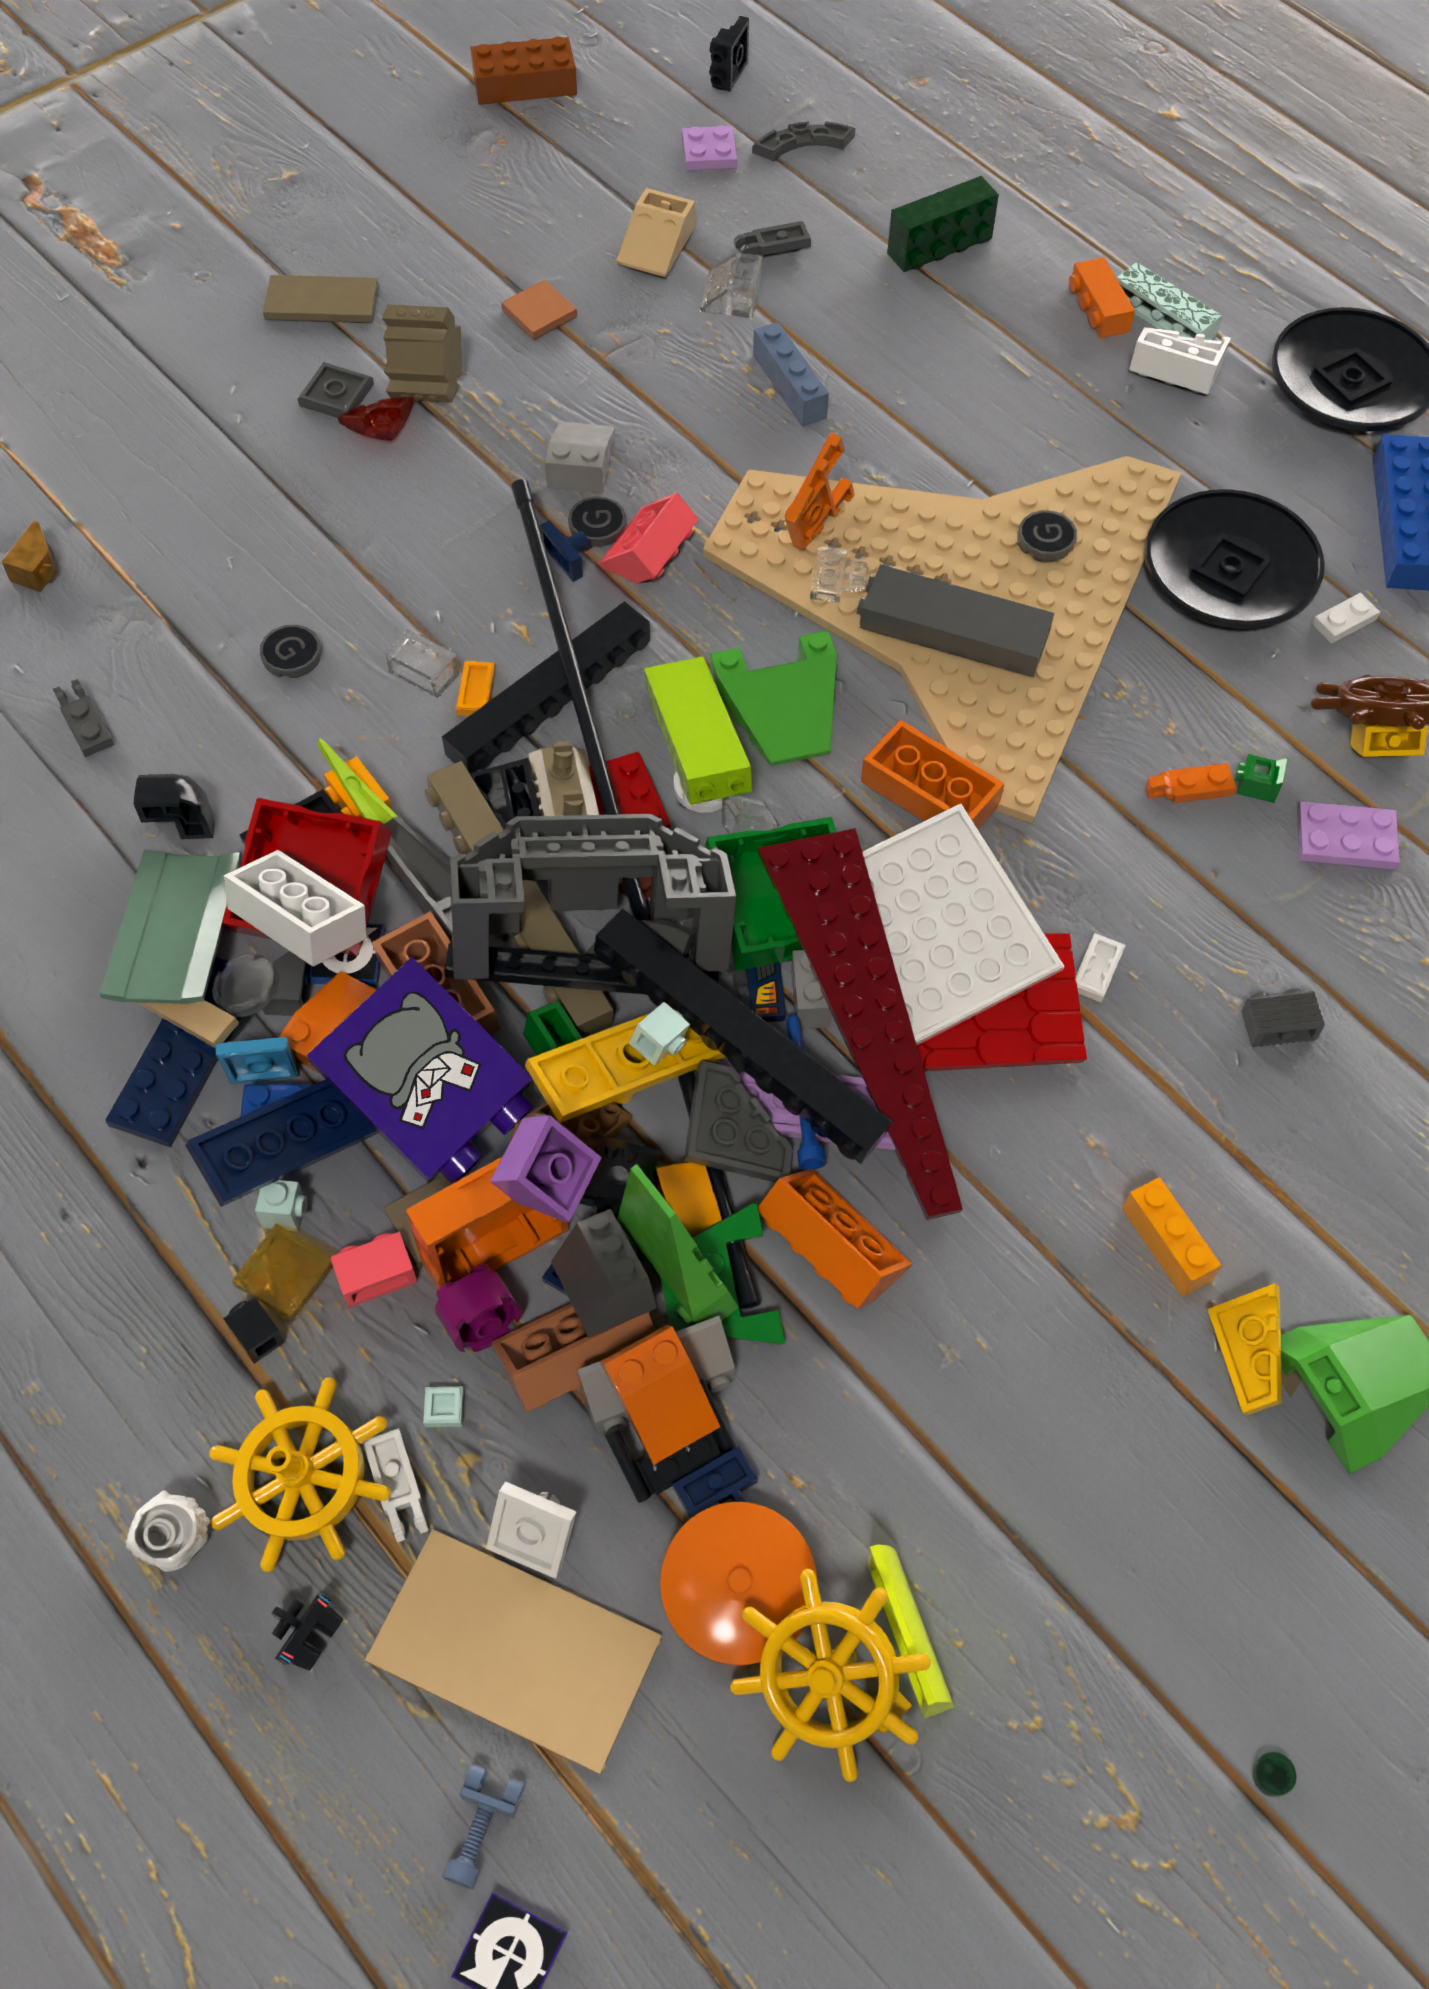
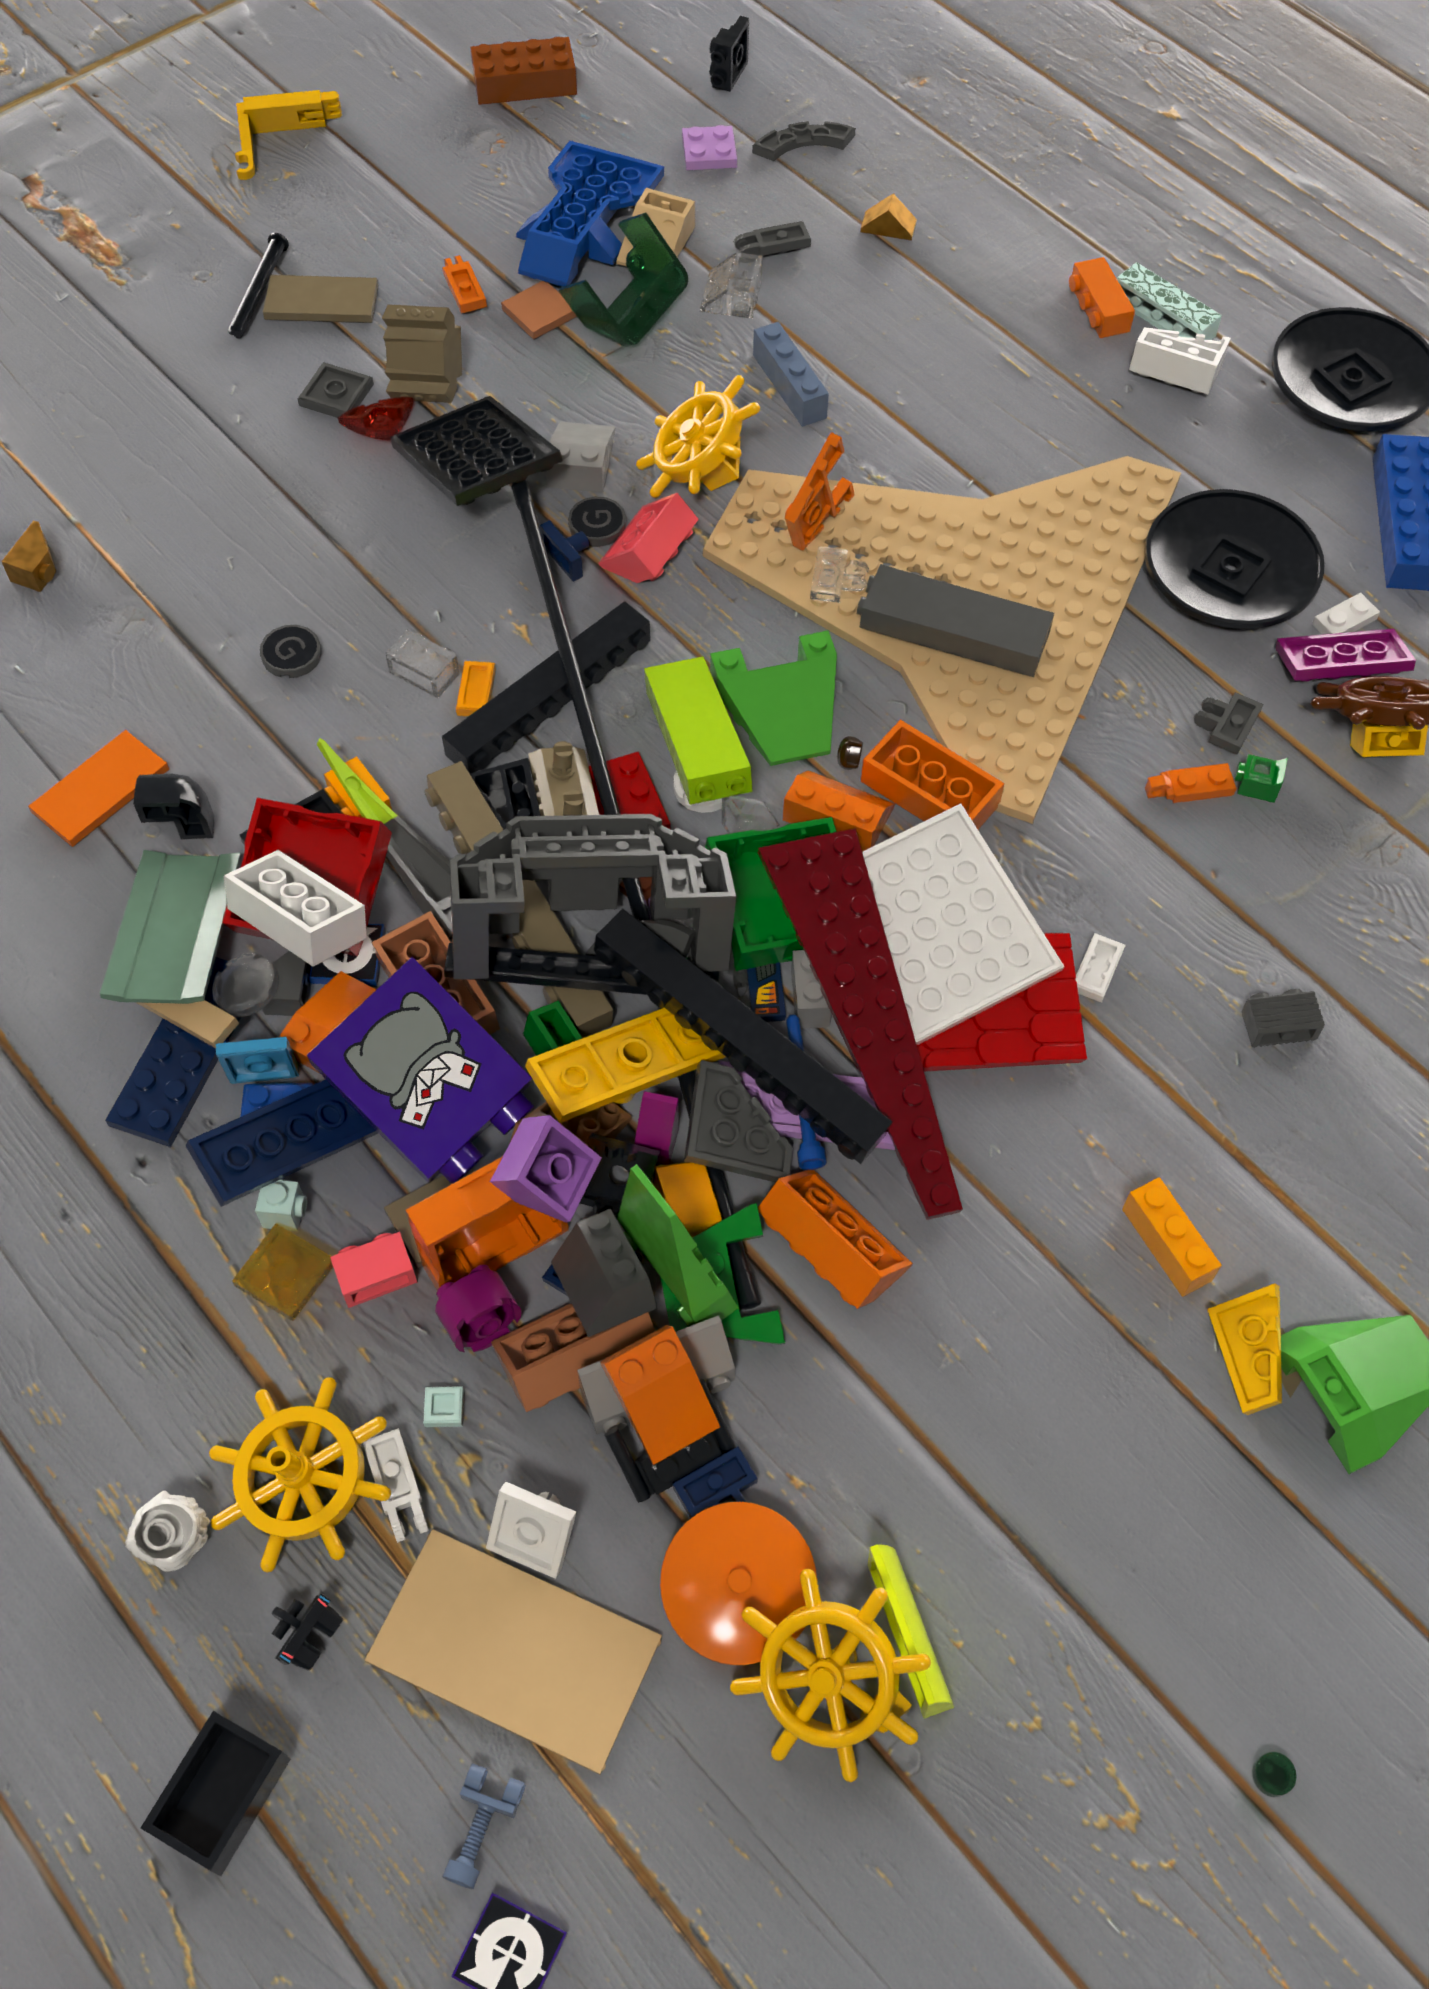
dark grey hinge [53,679,114,757] -> none
black brick [223,1297,285,1364] -> none
light aqua brick [629,1002,690,1066] -> none
dark green brick [887,176,999,272] -> none
tile [1018,510,1077,561] -> none
lavender plate [1297,801,1400,870] -> none
none -> orange tile [28,730,169,847]
none -> black piece [141,1711,291,1876]
none -> black axle [228,233,289,338]
none -> yellow hinge [235,90,342,180]
none -> black plate [390,396,563,506]
none -> orange hinge [442,255,487,314]
none -> blue piece [516,140,664,288]
none -> clear green windscreen [558,212,688,346]
none -> magenta slope [634,1091,679,1166]
none -> yellow piece [636,375,760,498]
none -> orange slope [783,770,895,852]
none -> dark brown piece [837,736,863,770]
none -> pearl gold slope [860,193,917,241]
none -> dark grey hinge [1194,692,1264,754]
none -> magenta plate [1275,629,1416,681]

